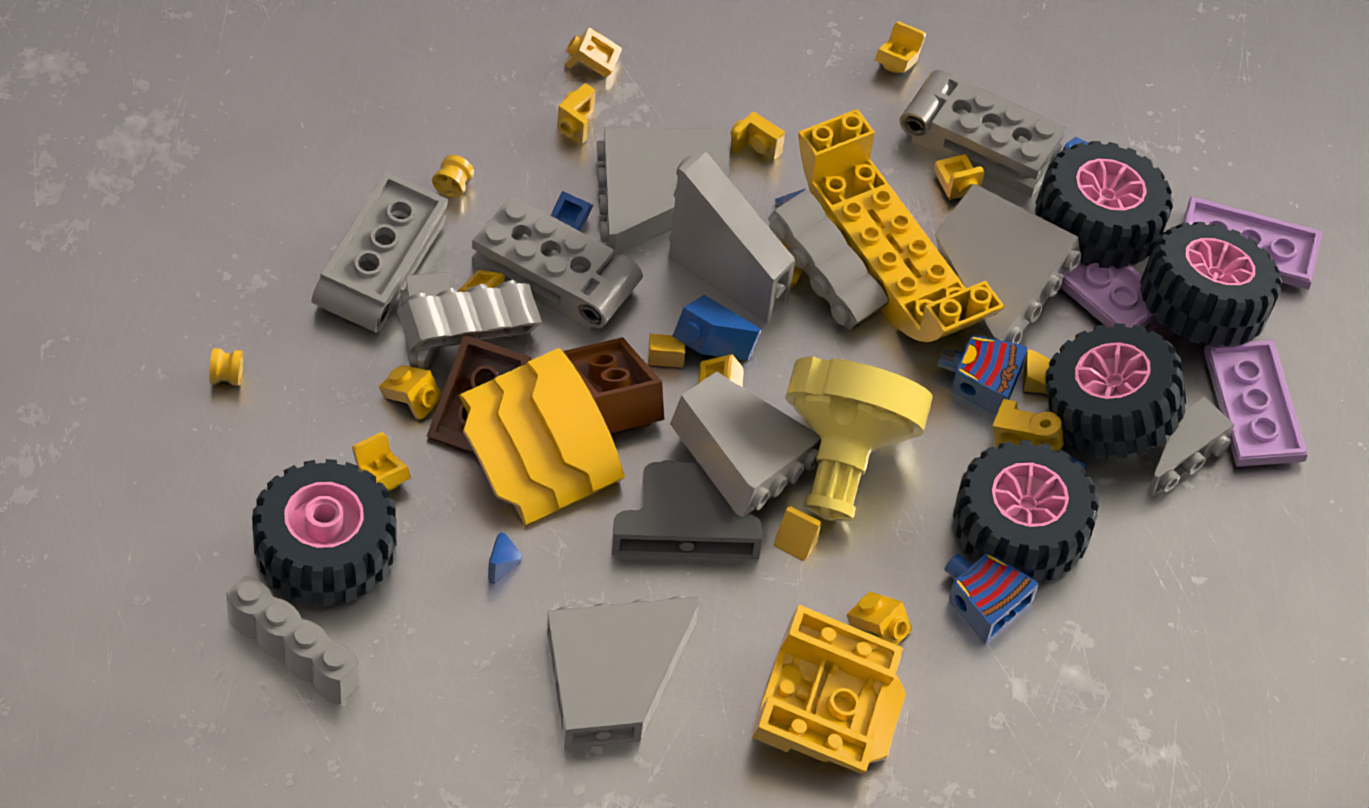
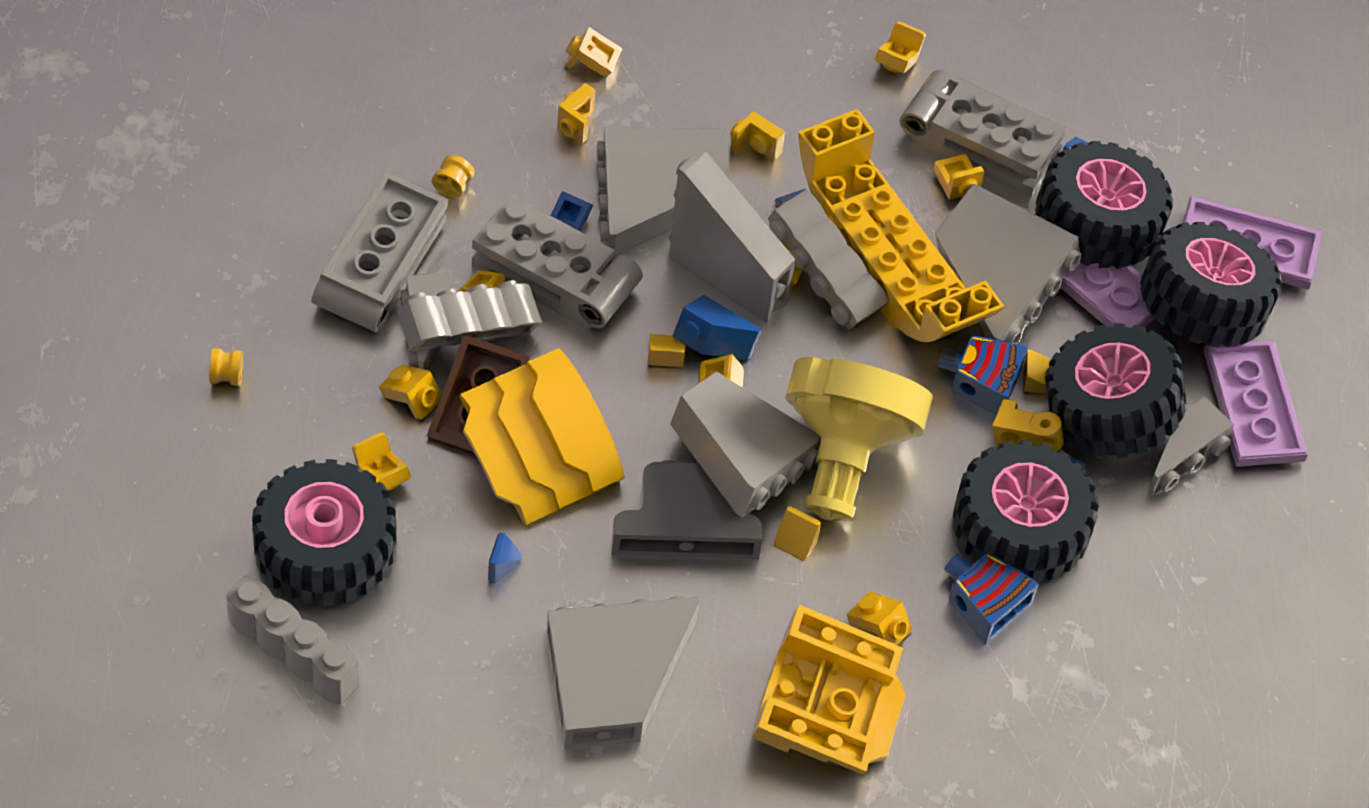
reddish brown slope [563,337,665,435] -> none

